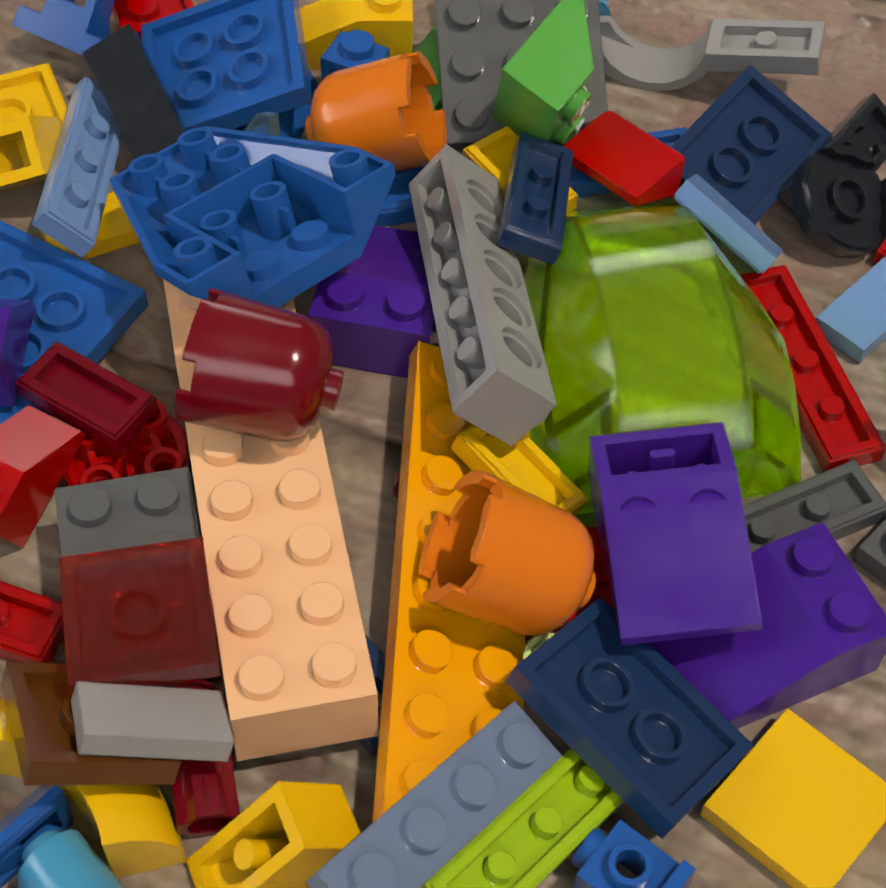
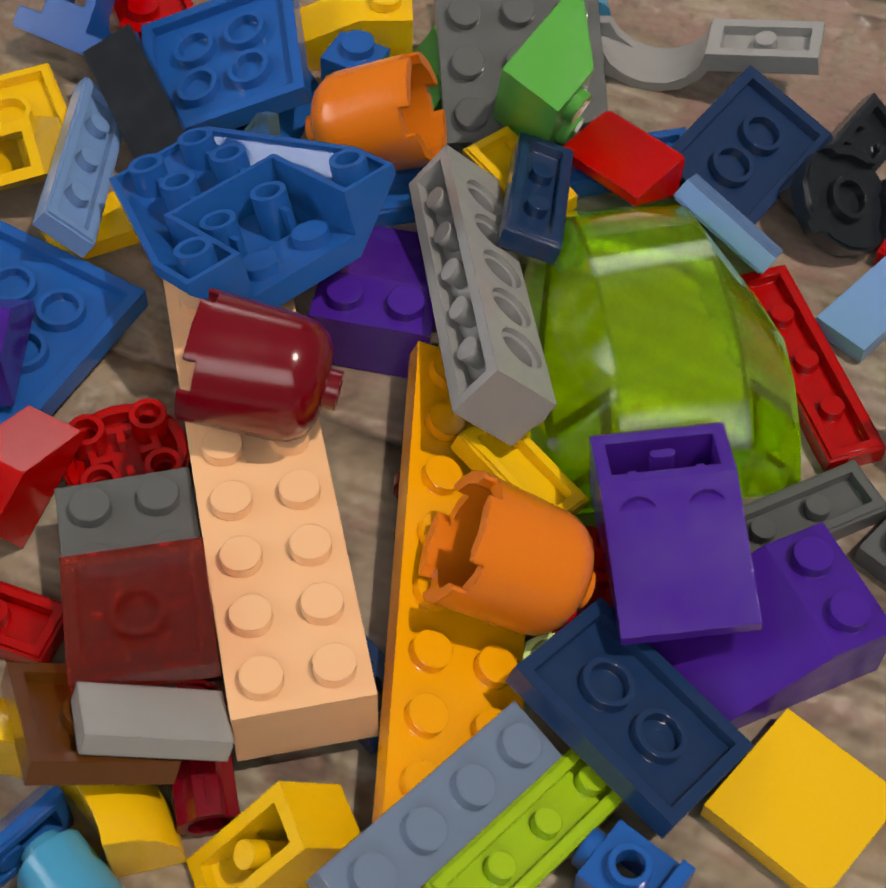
dark red tile [15,341,159,453] -> none

